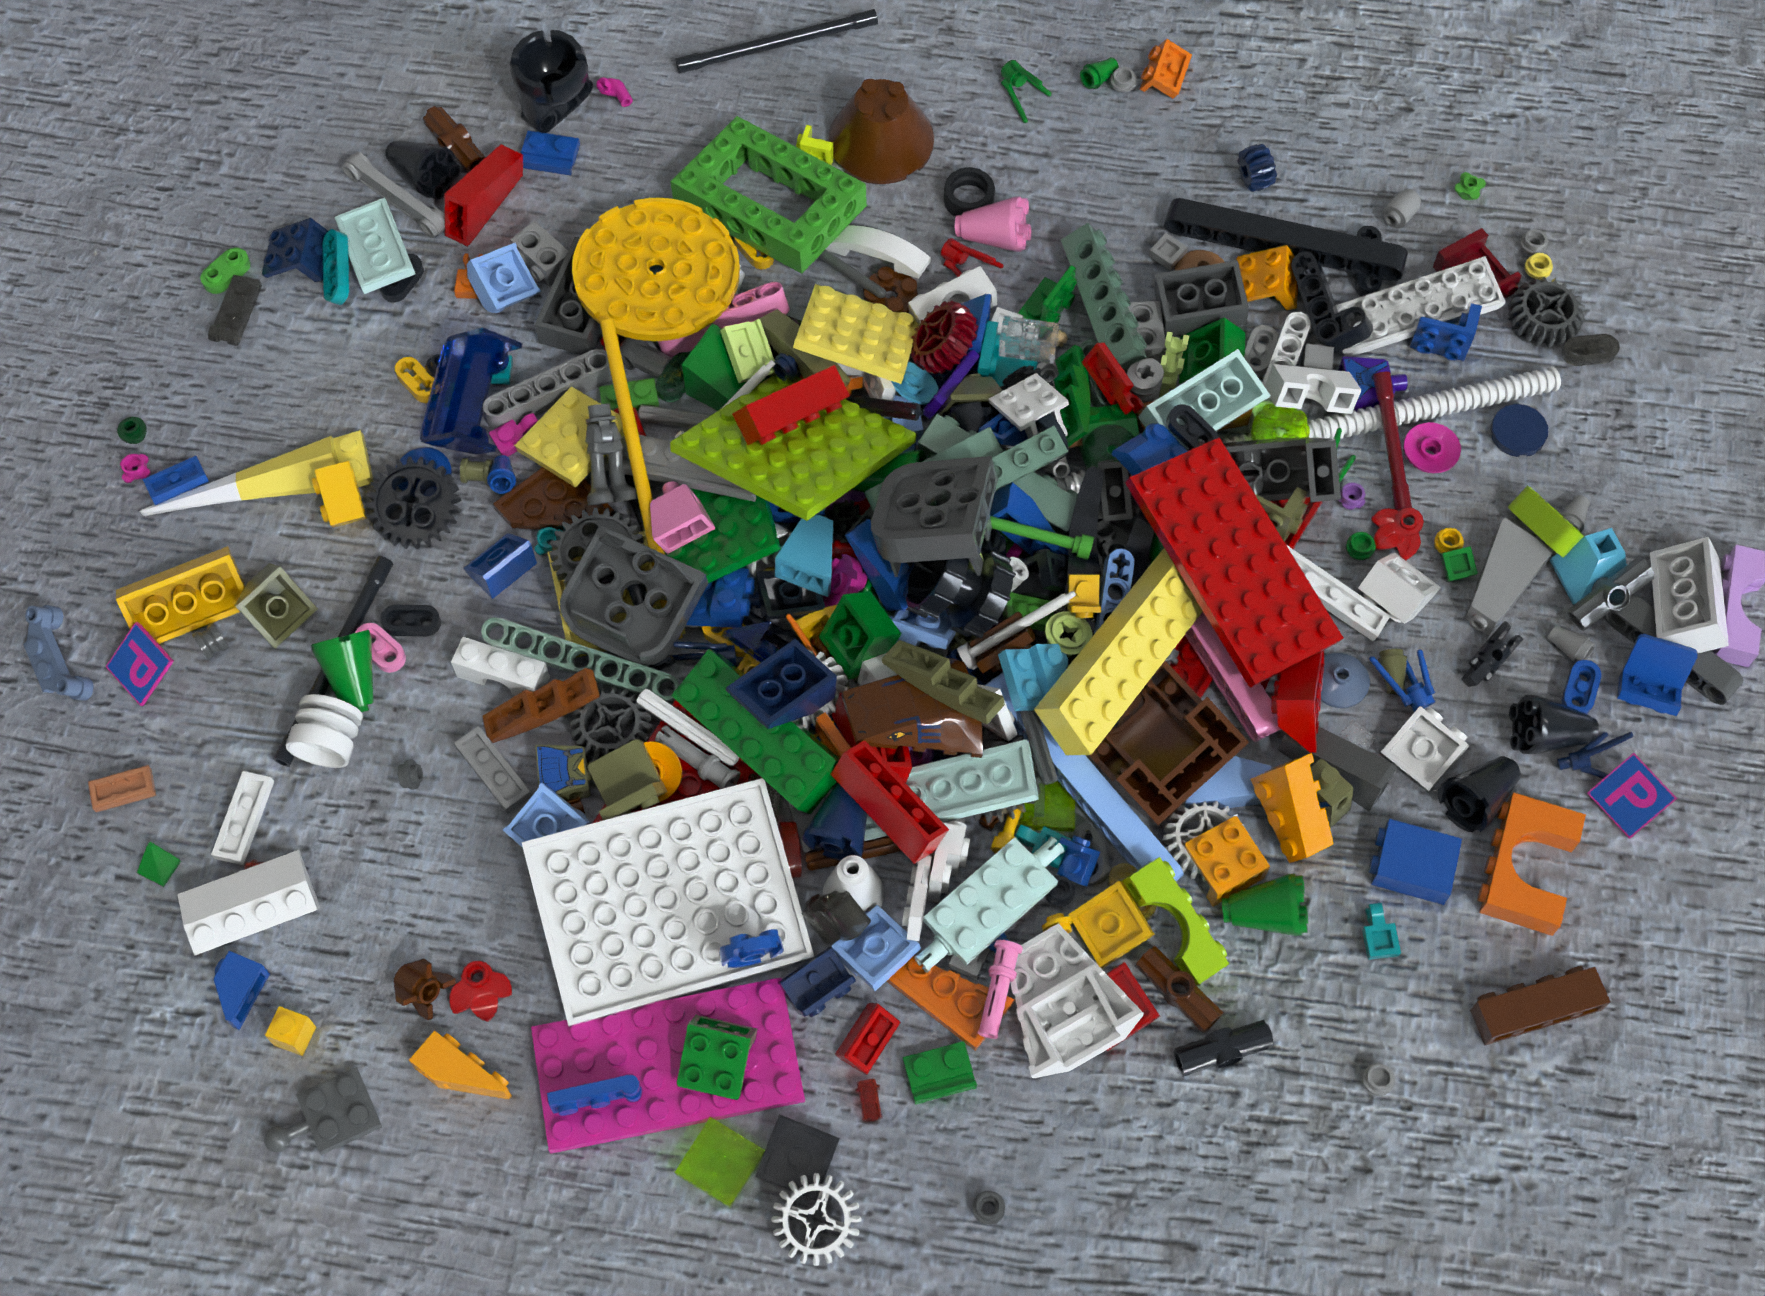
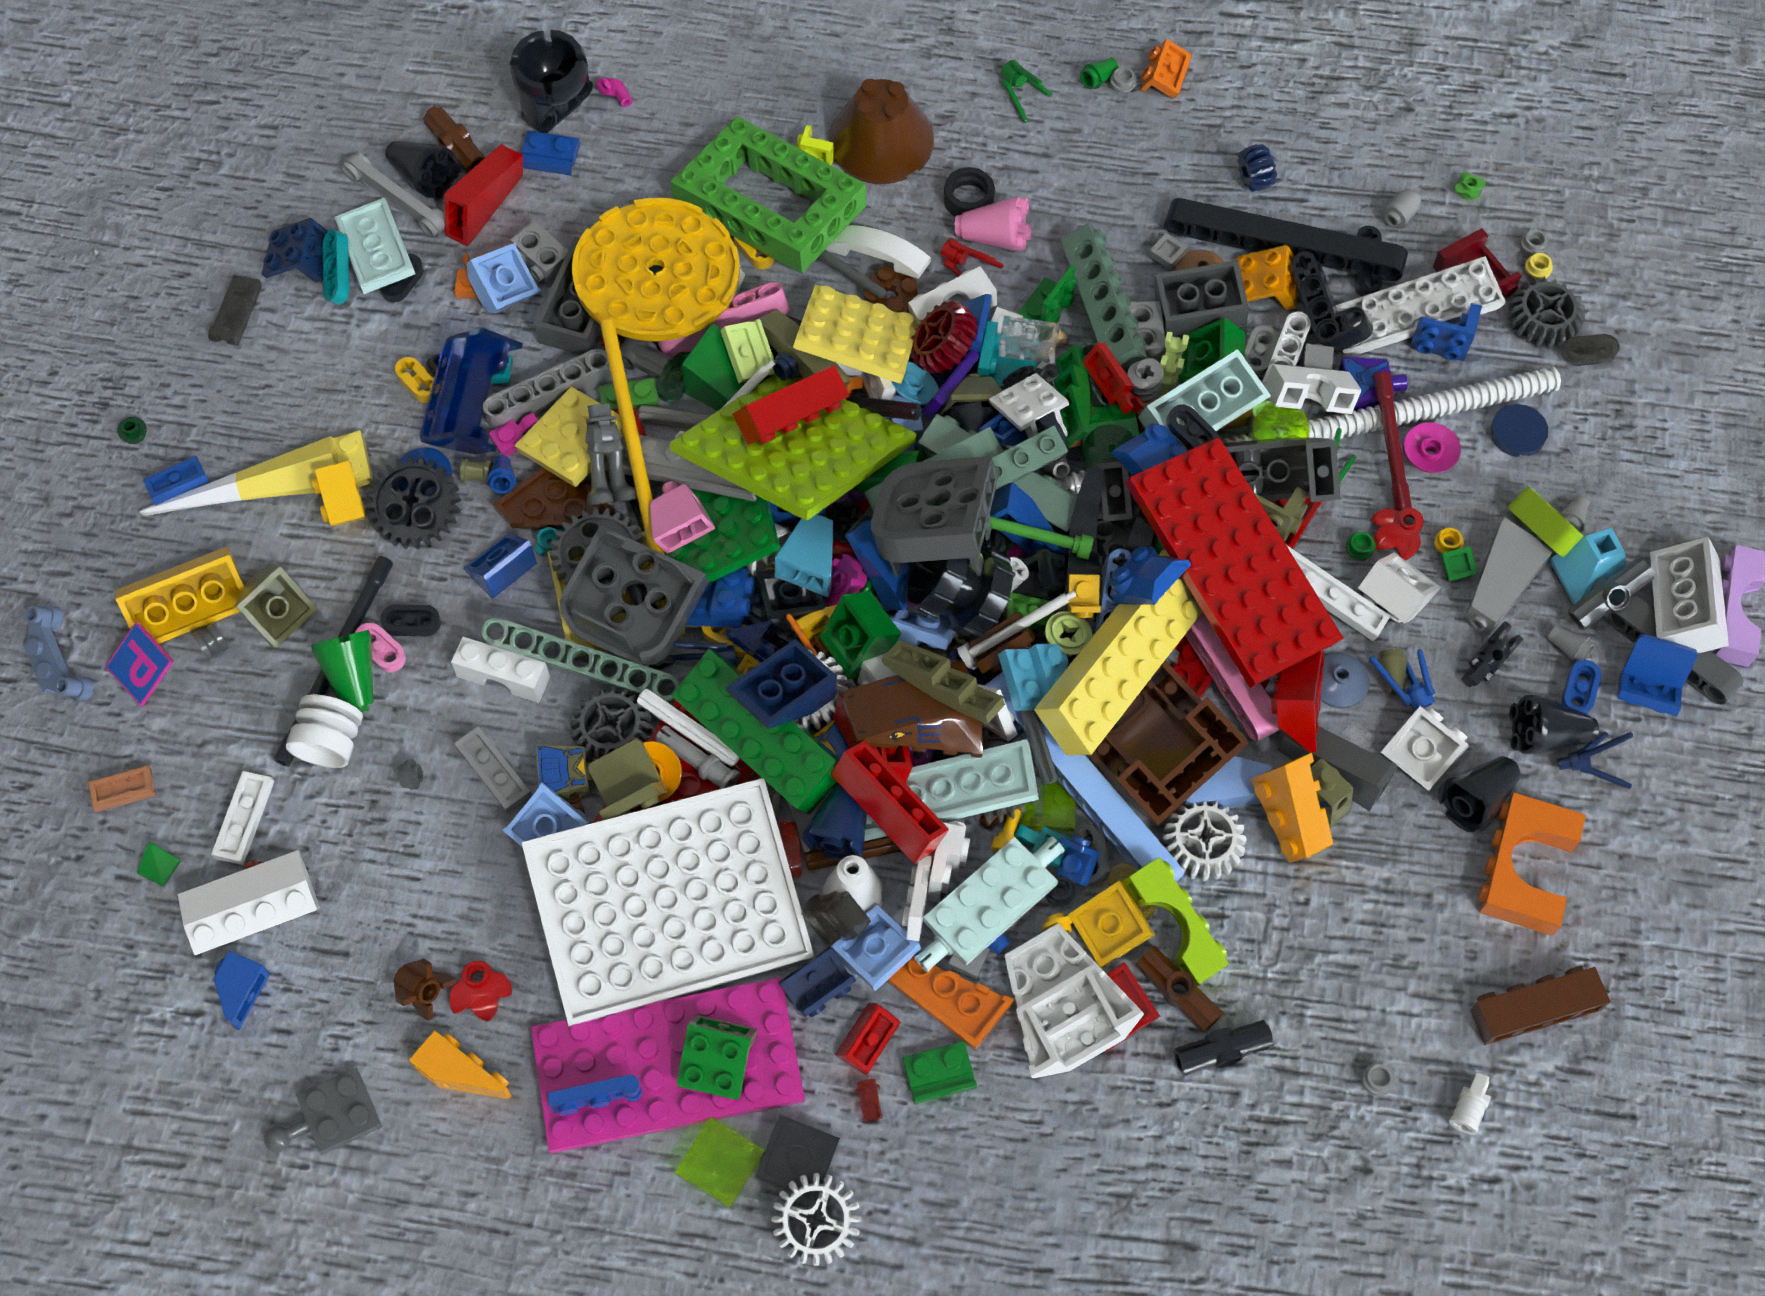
dark pink plate [120,454,151,483] -> none
bright green plate [200,248,251,294] -> none
yellow brick [265,1006,316,1056] -> none
dark orange slope [482,668,600,743] -> none
black piece [675,9,878,74] -> none
blue plate [719,929,784,968] -> none
orange tile [815,712,851,758] -> none
dark grey plate [972,1191,1005,1225] -> none
bright pink pin [978,940,1023,1039] -> none
light orange bracket [1184,816,1270,907] -> none
green cone [1222,873,1308,936] -> none
medium lavender plate [1338,483,1366,510] -> none
teal plate [1362,903,1401,960] -> none
blue brick [1368,819,1462,905] -> none
blue piece [1587,753,1678,839] -> none
none -> blue slope [1110,546,1191,605]
none -> white hinge [1449,1073,1491,1135]

